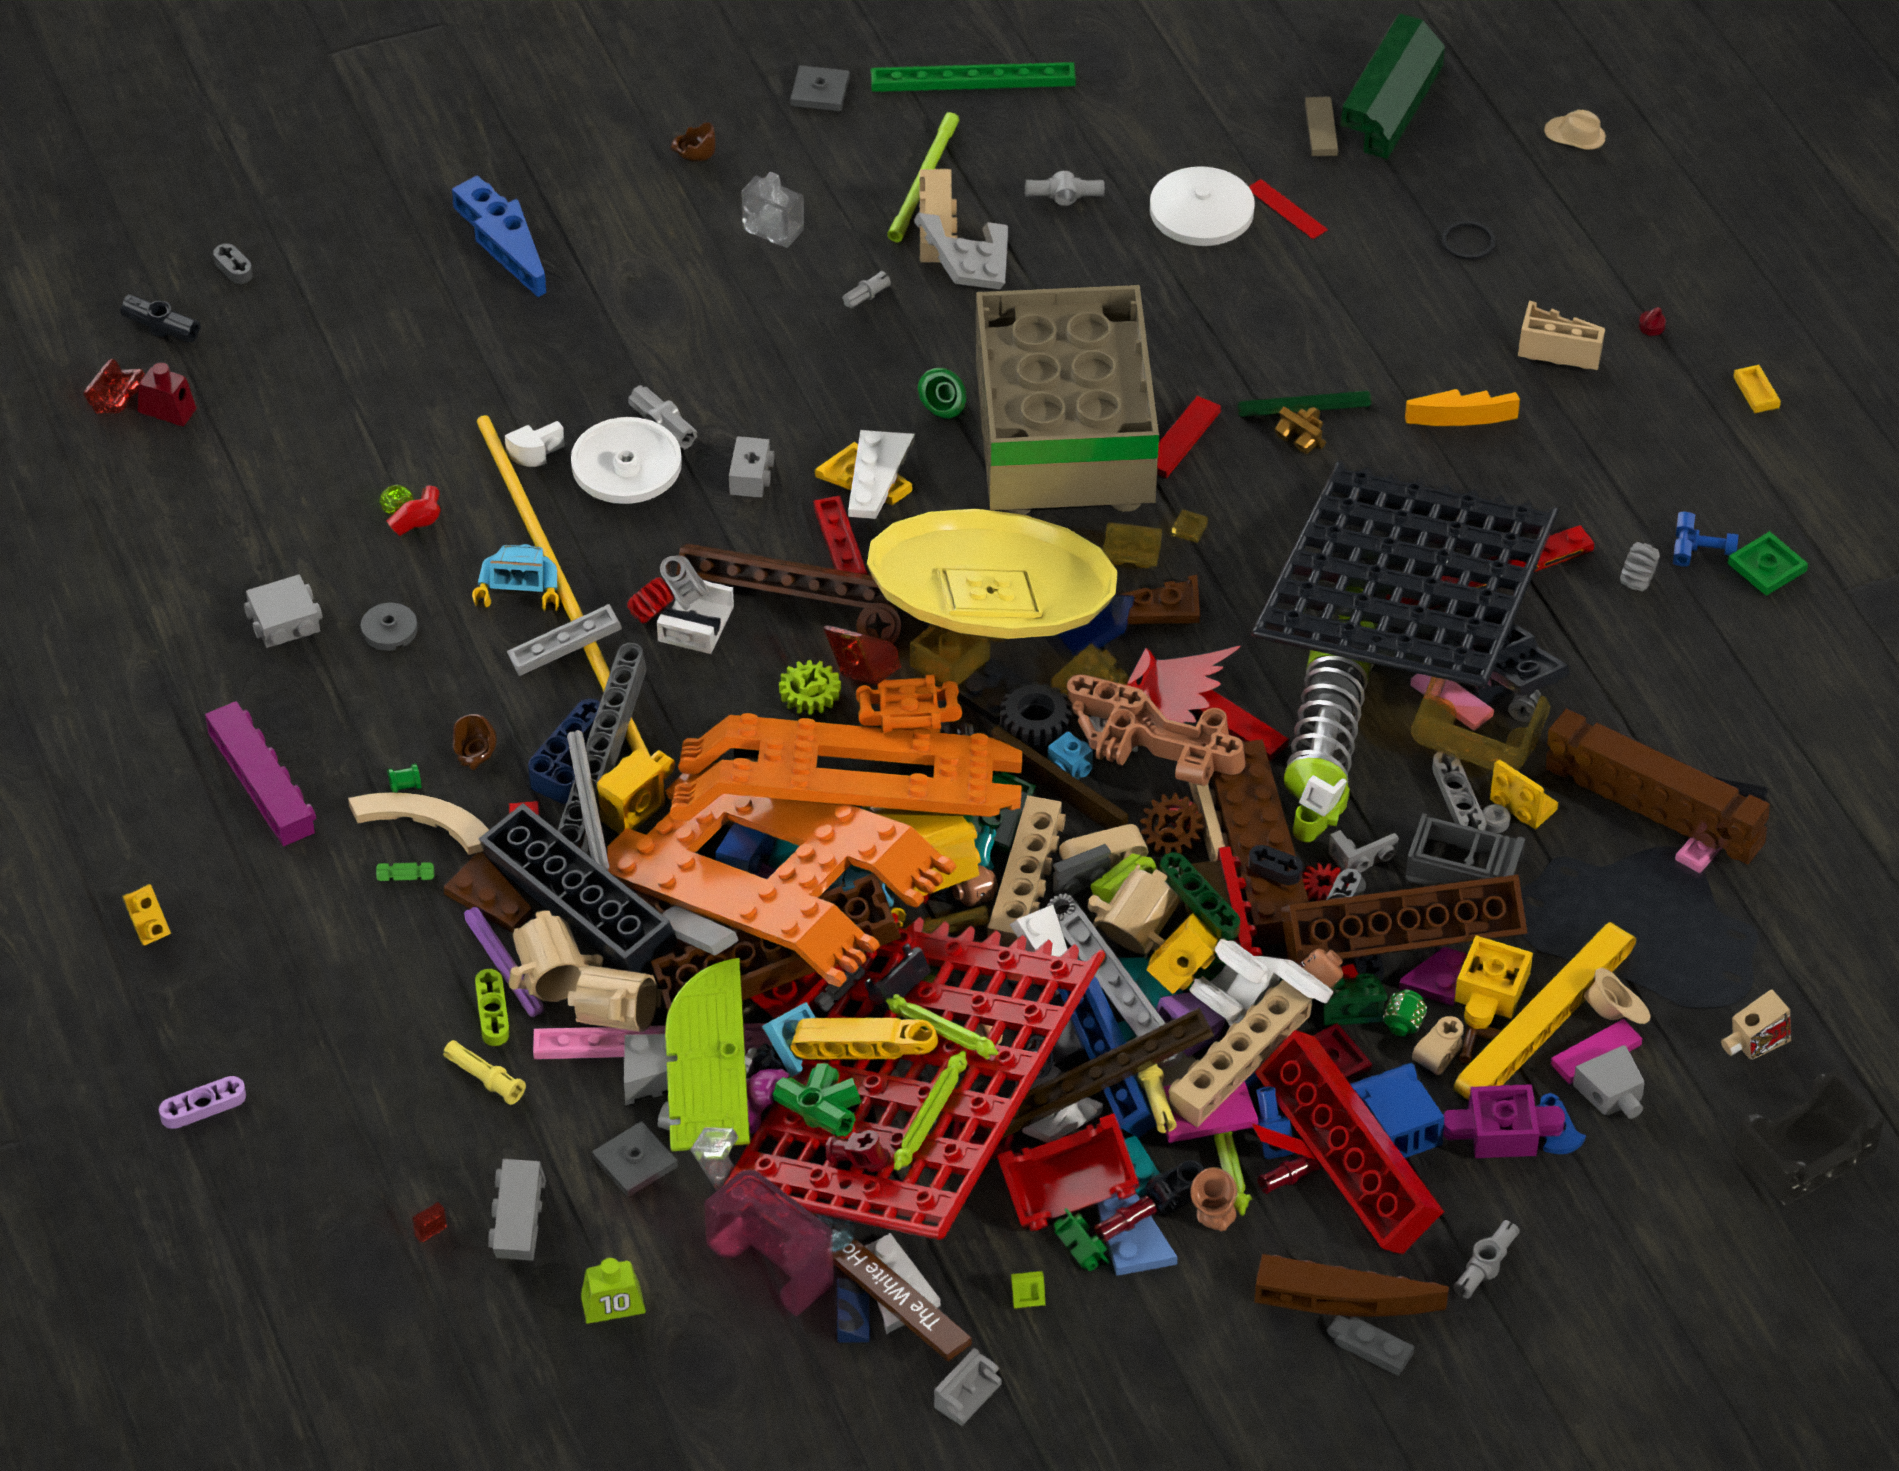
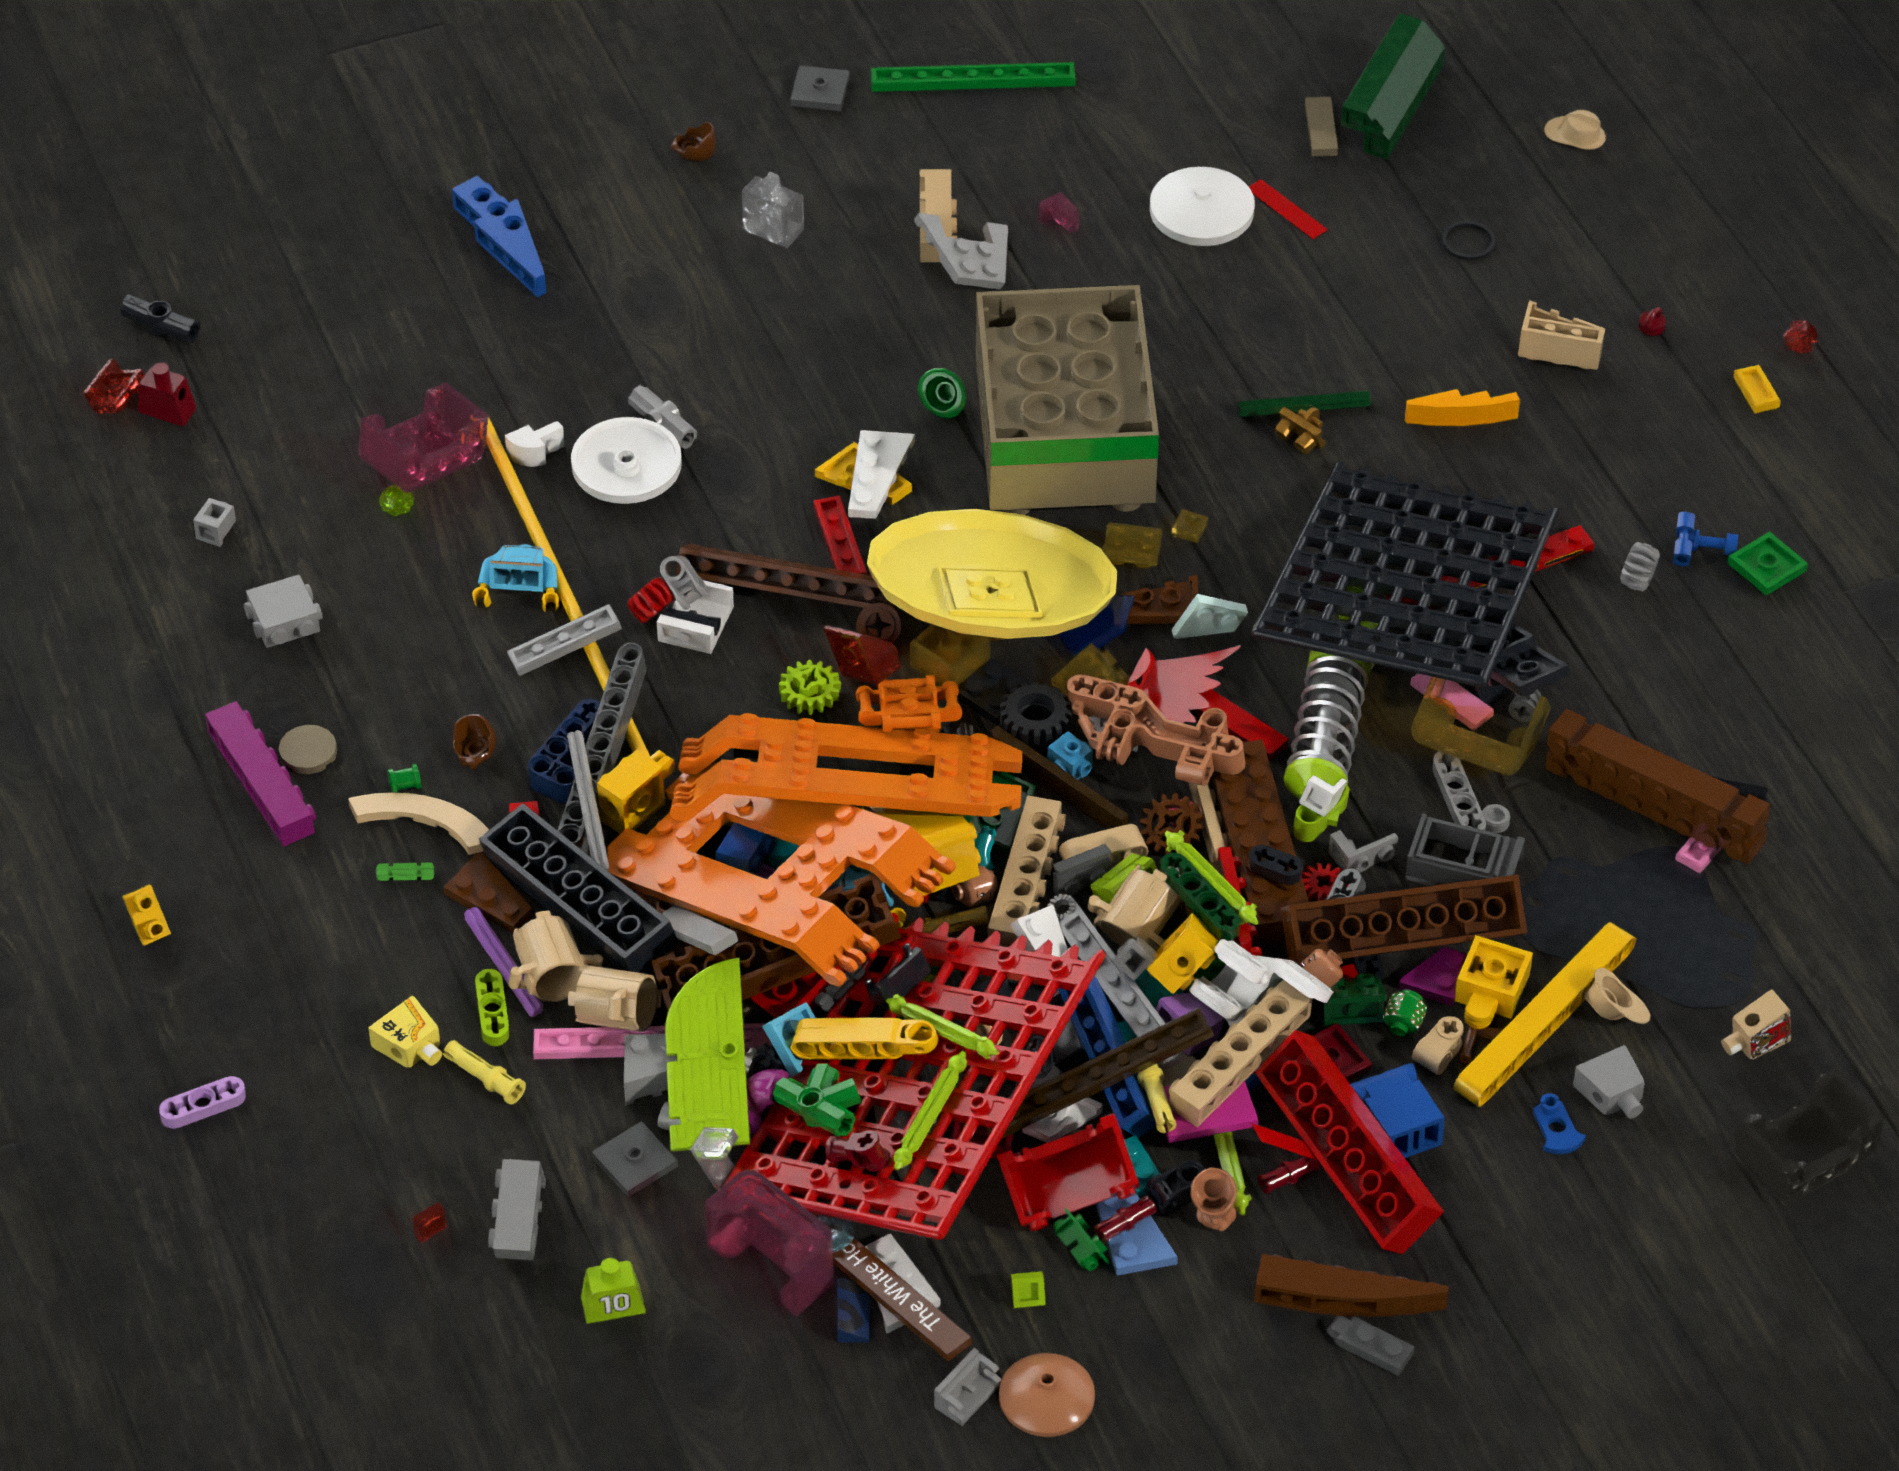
dark grey beam [213,244,253,284] -> none
dark grey plate [361,602,418,651] -> none
red arm [387,486,441,536] -> none
light grey brick [729,436,774,498] -> none
light grey axle [843,271,891,308] -> none
lime piece [887,112,959,242] -> none
light grey pin [1025,171,1105,206] -> none
red tile [1157,396,1221,479] -> none
blue bracket [1256,1086,1294,1159] -> none
magenta brick [1443,1084,1565,1158] -> none
light grey pin [1453,1220,1520,1299] -> none
yellow bracket [1490,760,1558,829] -> none
dark pink tile [1551,1019,1642,1084] -> none
none -> light grey brick [193,498,236,547]
none -> dark tan tile [279,725,337,775]
none -> clear pink windscreen [359,382,489,493]
none -> light yellow torso [369,996,442,1067]
none -> nougat dish [999,1353,1095,1437]
none -> clear pink bracket [1039,192,1079,233]
none -> light grey brick [1112,936,1156,981]
none -> lime wheel [1165,830,1259,925]
none -> light aqua wing [1172,594,1248,639]
none -> clear red gear [1784,320,1818,353]

